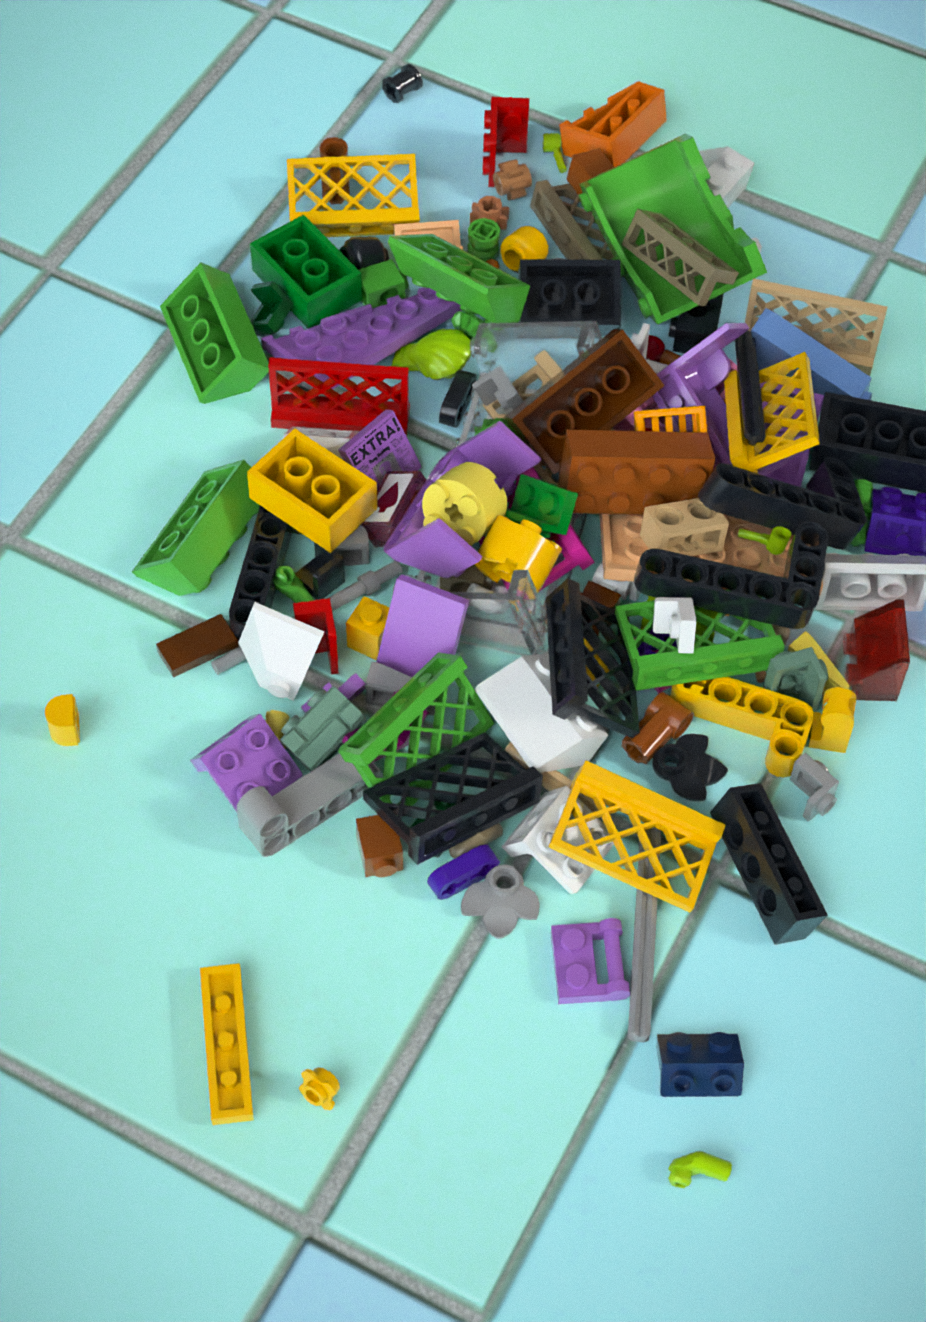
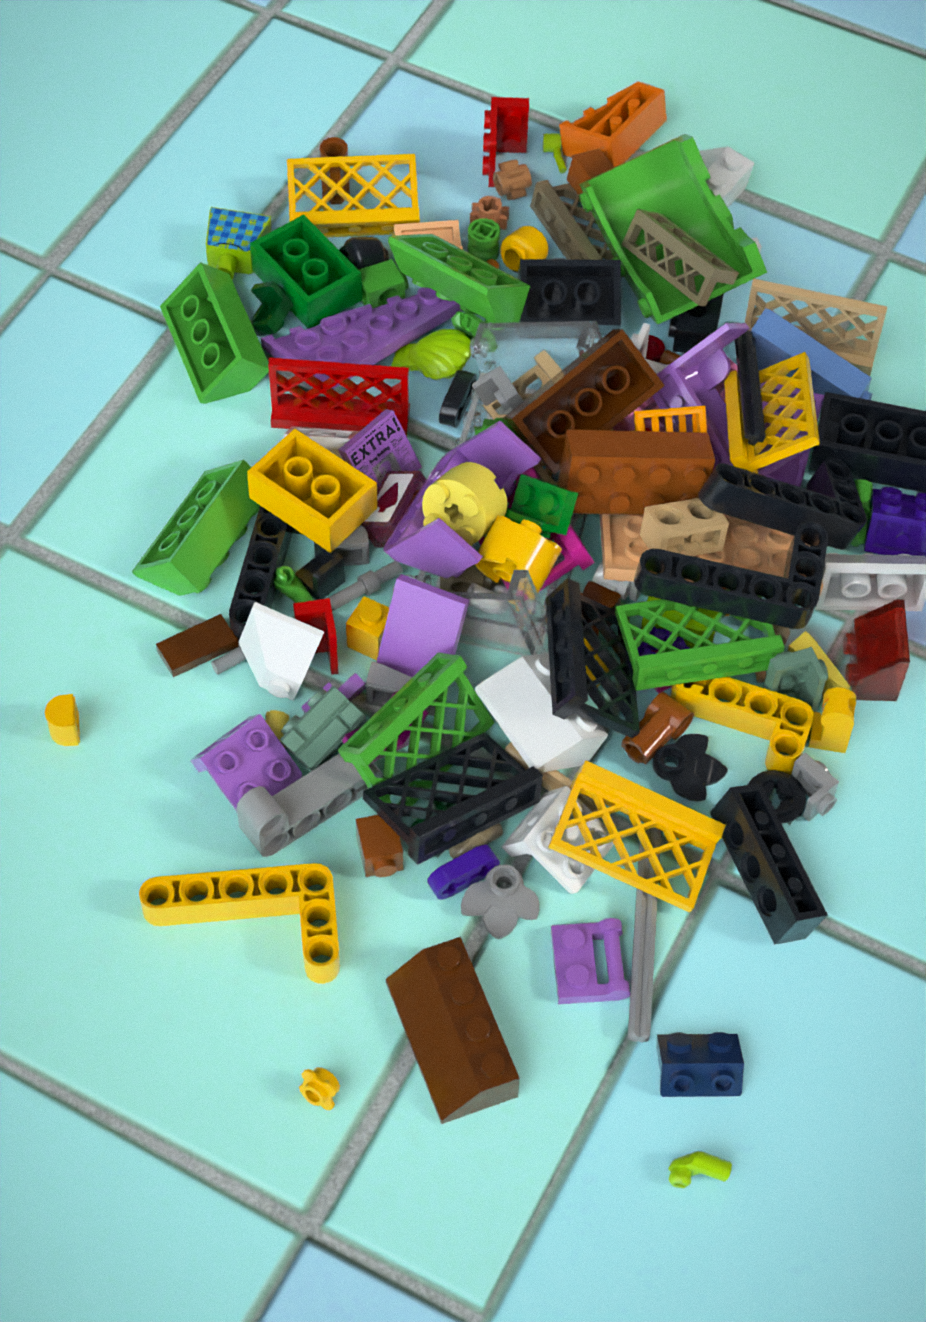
yellow plate [200,963,254,1125] -> none
black bush [382,64,423,103] -> none
white bracket [652,597,696,653] -> none
lime hand [738,527,791,555] -> none
none -> yellow beam [139,863,340,984]
none -> torso [206,207,272,280]
none -> reddish brown slope [385,936,520,1124]
none -> black gear [748,770,806,825]

